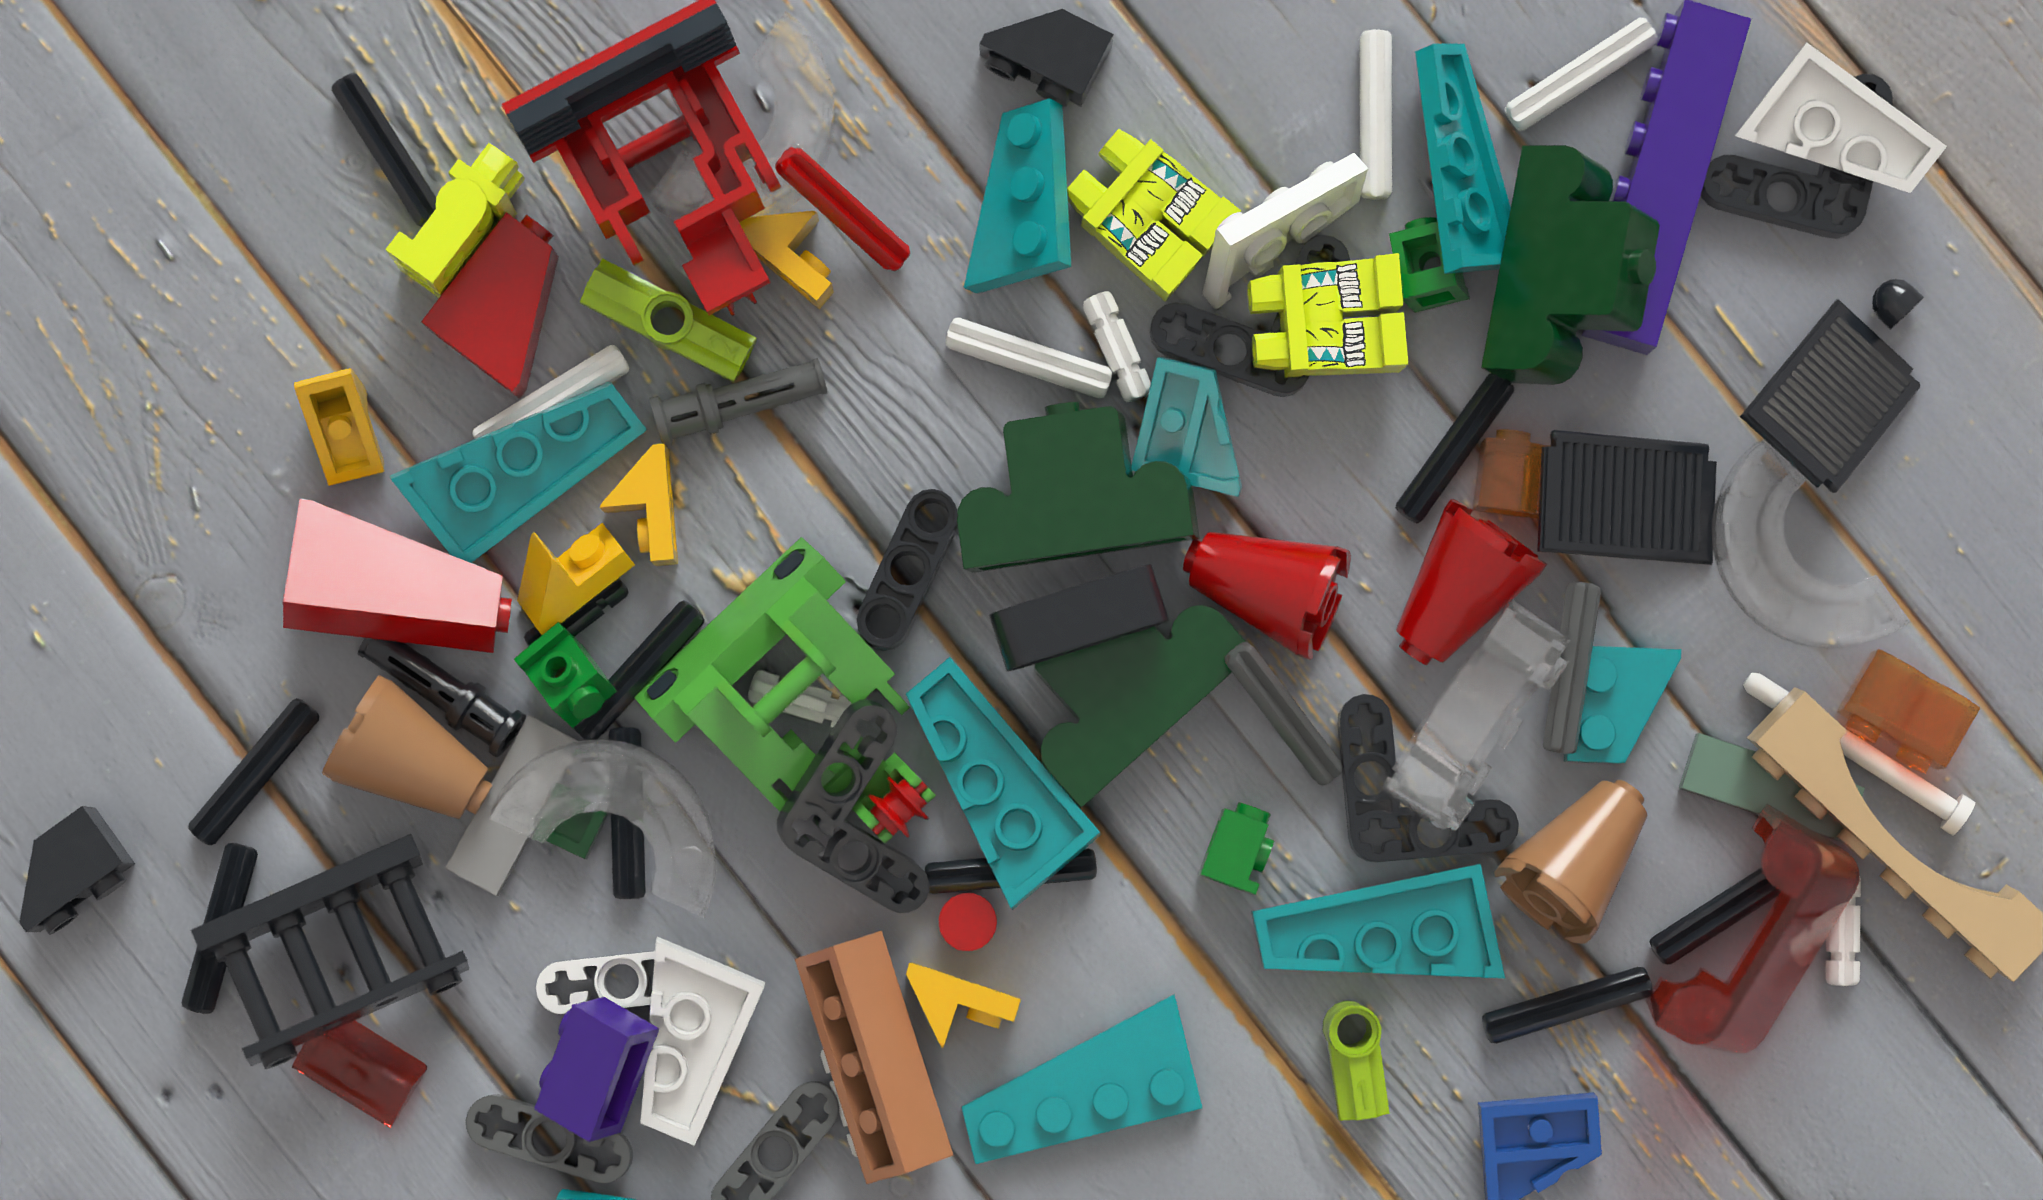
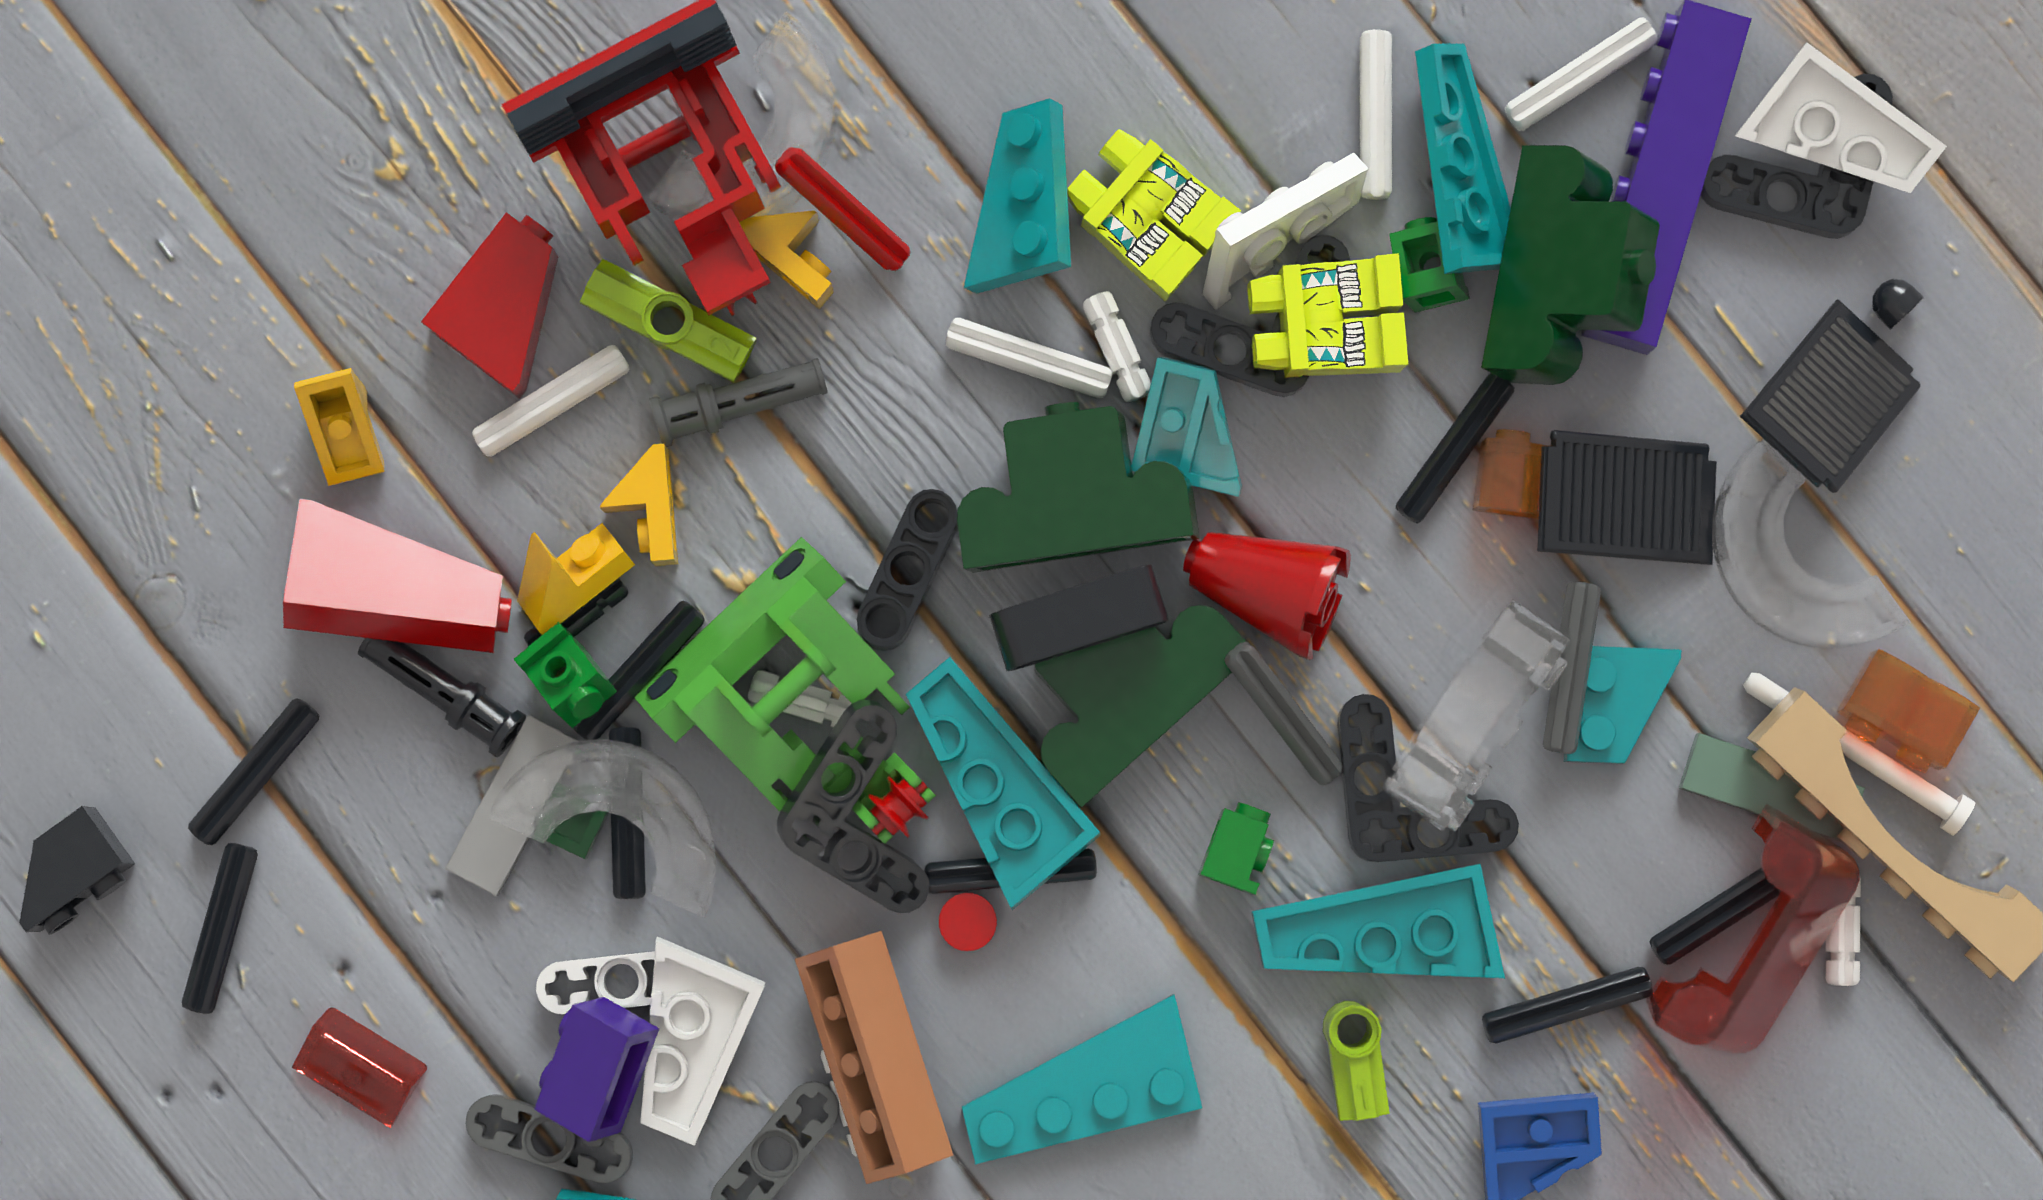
black fence [191,834,470,1069] -> none
medium nougat cone [322,675,493,819] -> none
black axle [331,73,436,227] -> none
neon yellow hips [385,143,525,298] -> none
teal wing [390,382,647,563] -> none
yellow slope [906,962,1021,1048] -> none
black slope [979,9,1114,107] -> none
red cone [1396,499,1547,665] -> none
medium nougat cone [1494,780,1647,944] -> none

